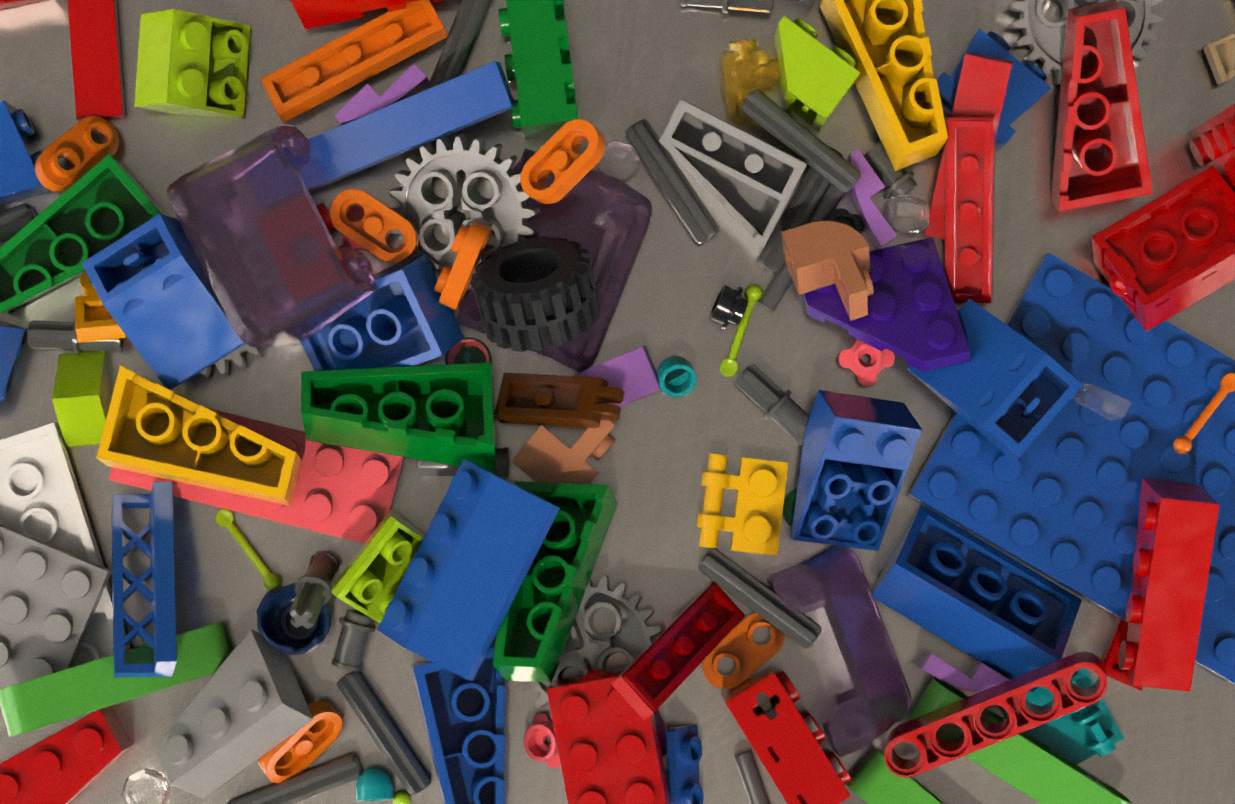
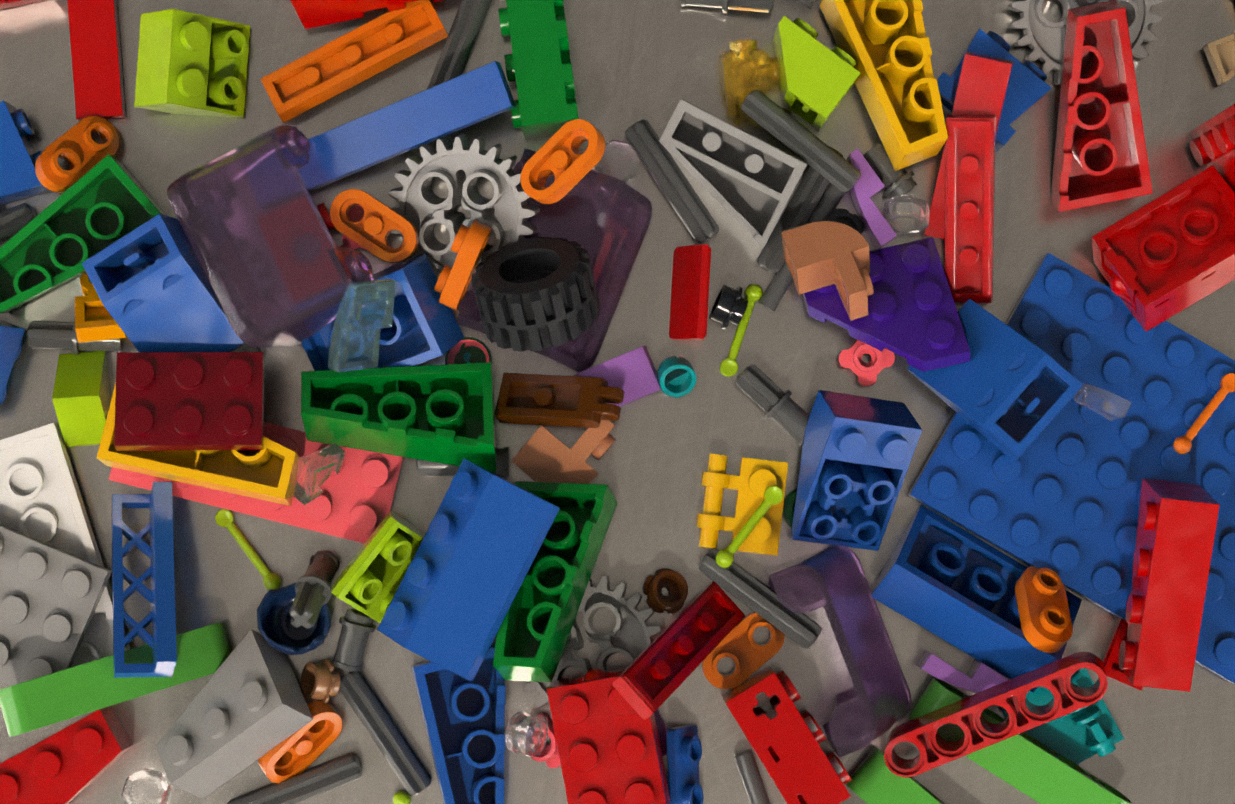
medium lavender slope [334,63,429,125] -> none
teal hinge [356,768,394,802] -> none
none -> dark red plate [114,352,264,451]
none -> clear tile [294,444,345,505]
none -> medium nougat plate [300,659,340,704]
none -> clear light blue slope [328,278,396,373]
none -> clear bush [505,711,548,757]
none -> reddish brown plate [643,569,688,614]
none -> red slope [669,244,711,341]
none -> lime hinge [715,486,783,568]
none -> orange plate [1015,566,1073,653]

